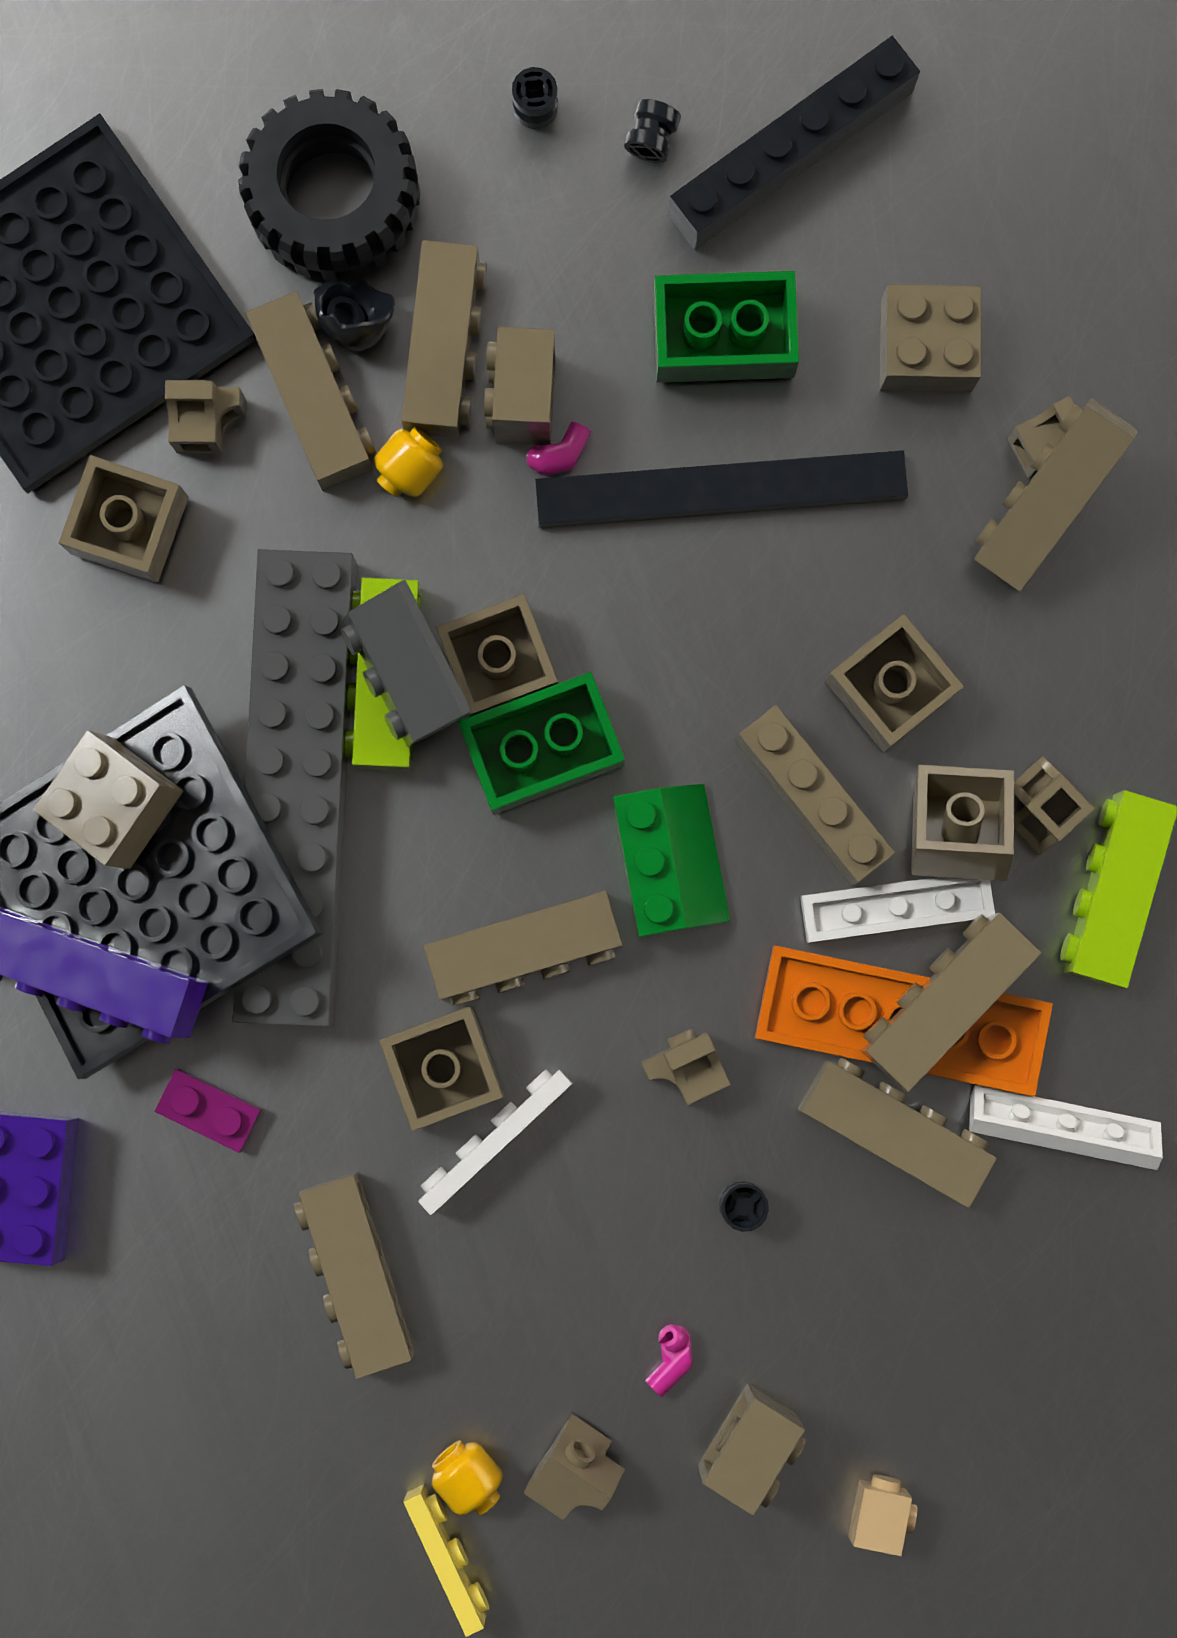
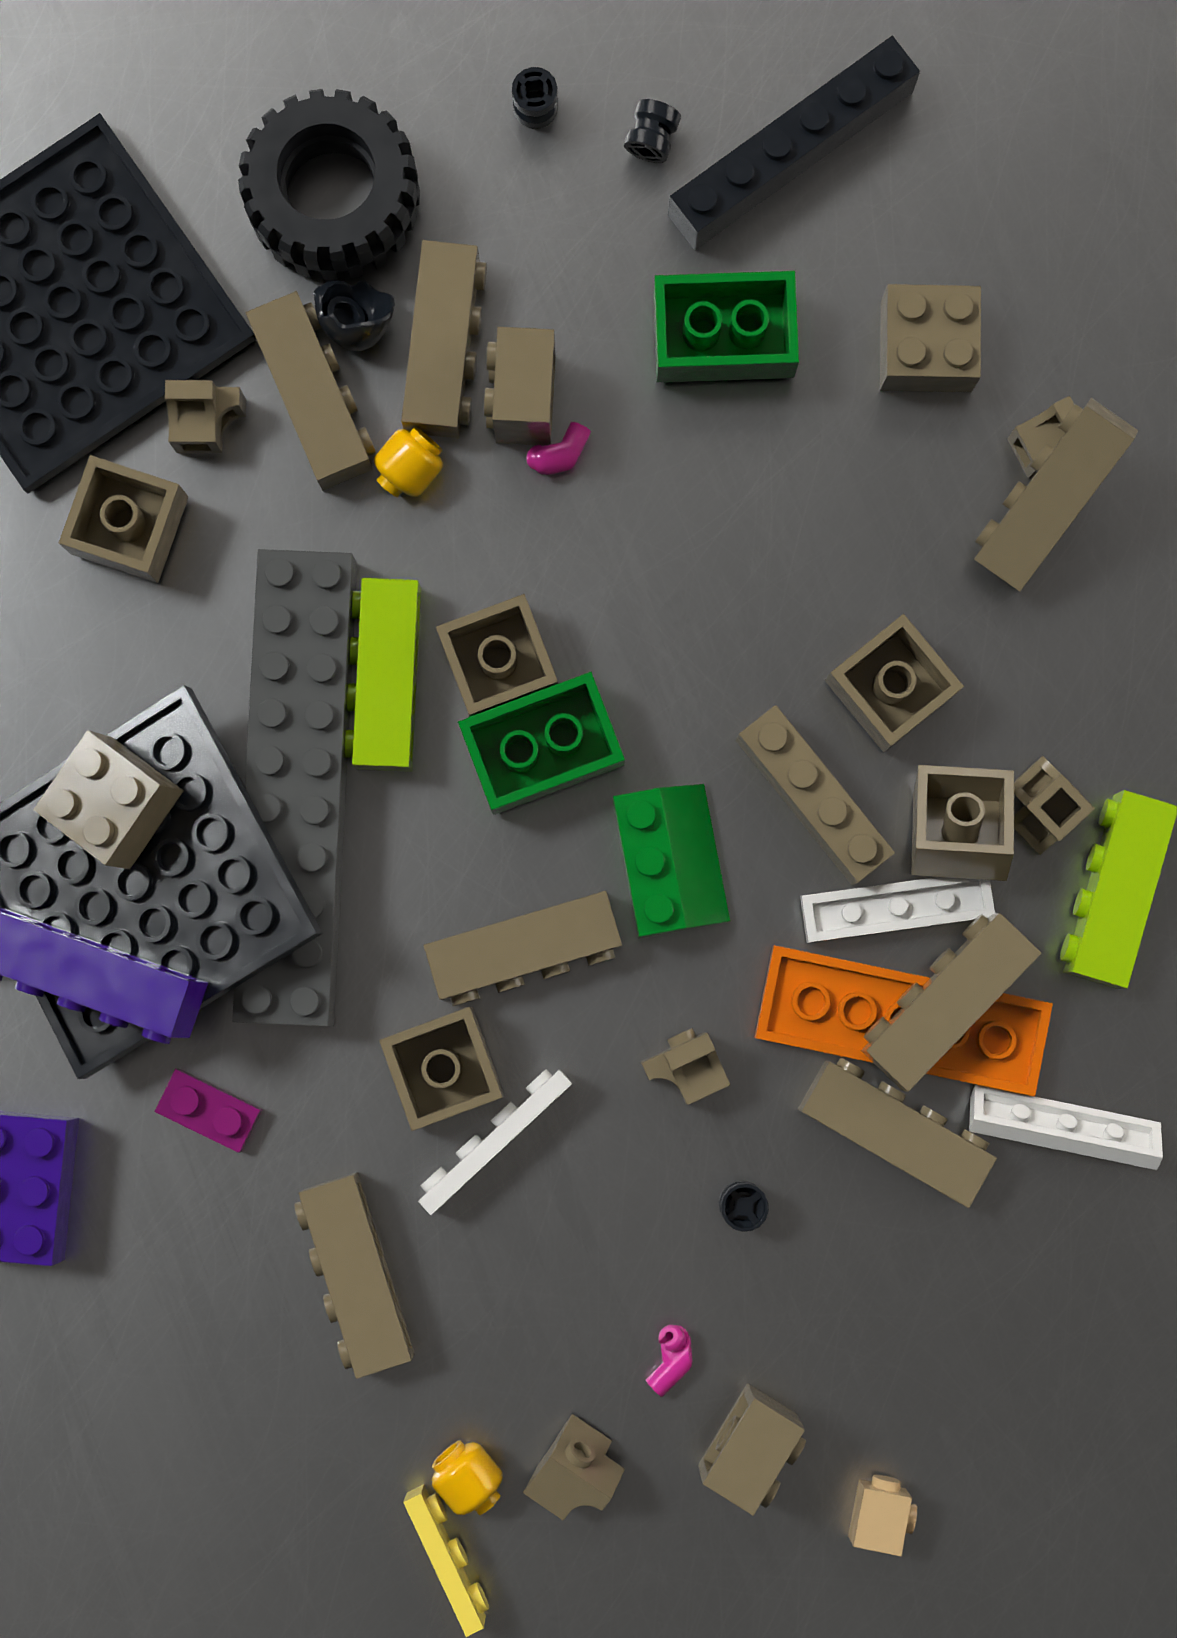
dark grey slope [341,580,472,747] -> none
black tile [535,450,908,528] -> none

